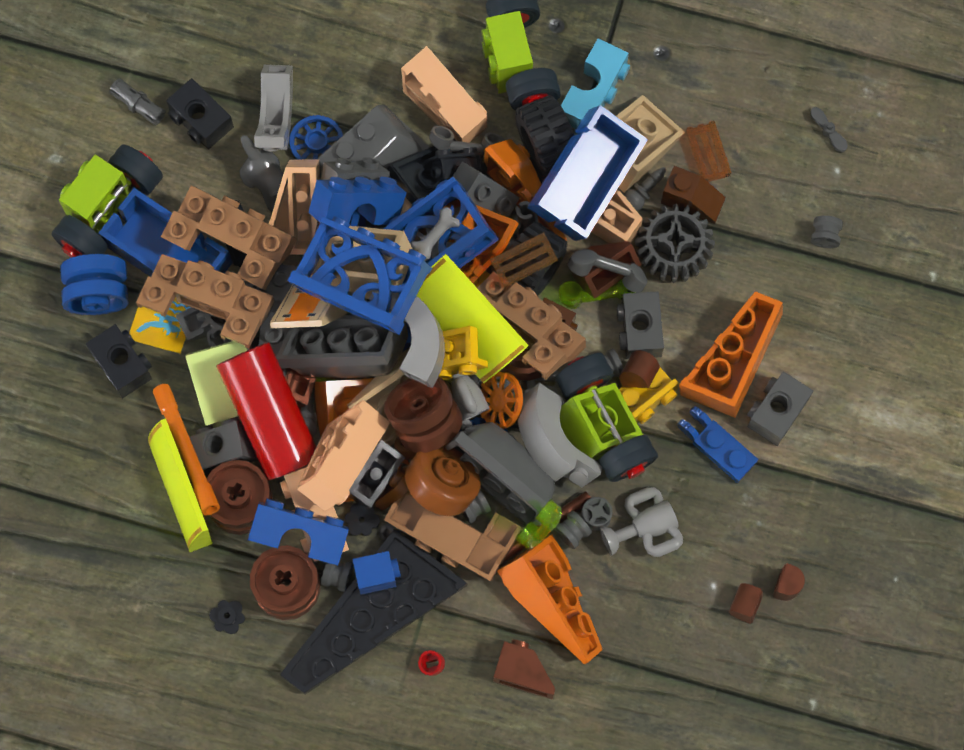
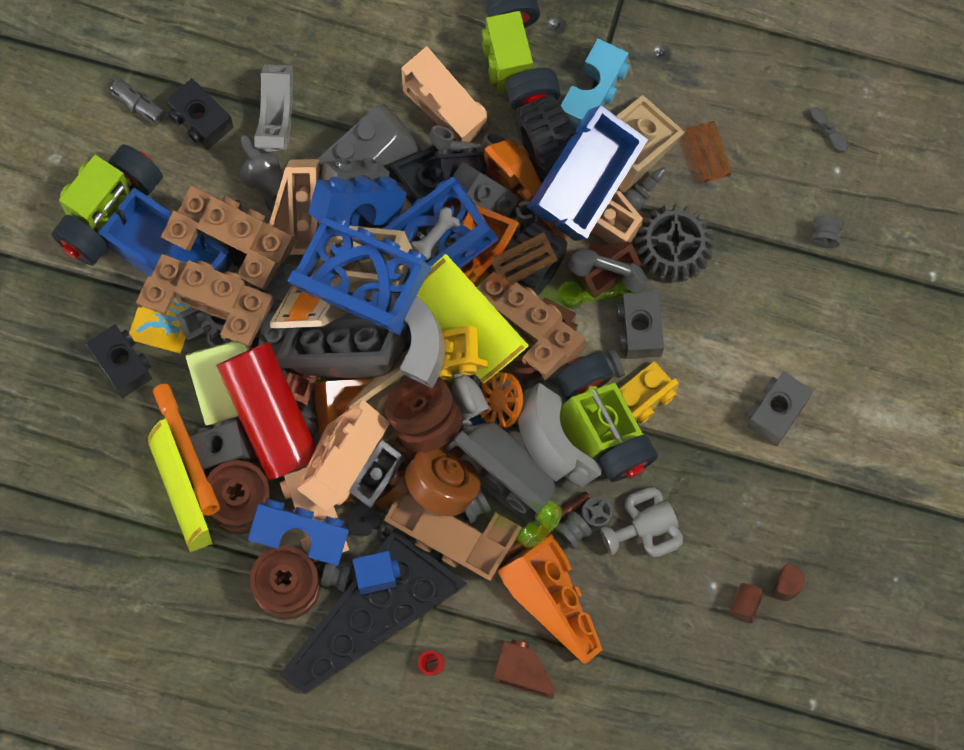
blue wheel [60,254,129,315] -> none
black plant [209,600,245,635] -> none
blue wheel [289,115,343,160] -> none
copper brick [619,350,660,388] -> none
reddish brown slope [661,166,726,224] -> none
blue hinge [677,406,759,483] -> none
orange wedge [679,291,783,418] -> none

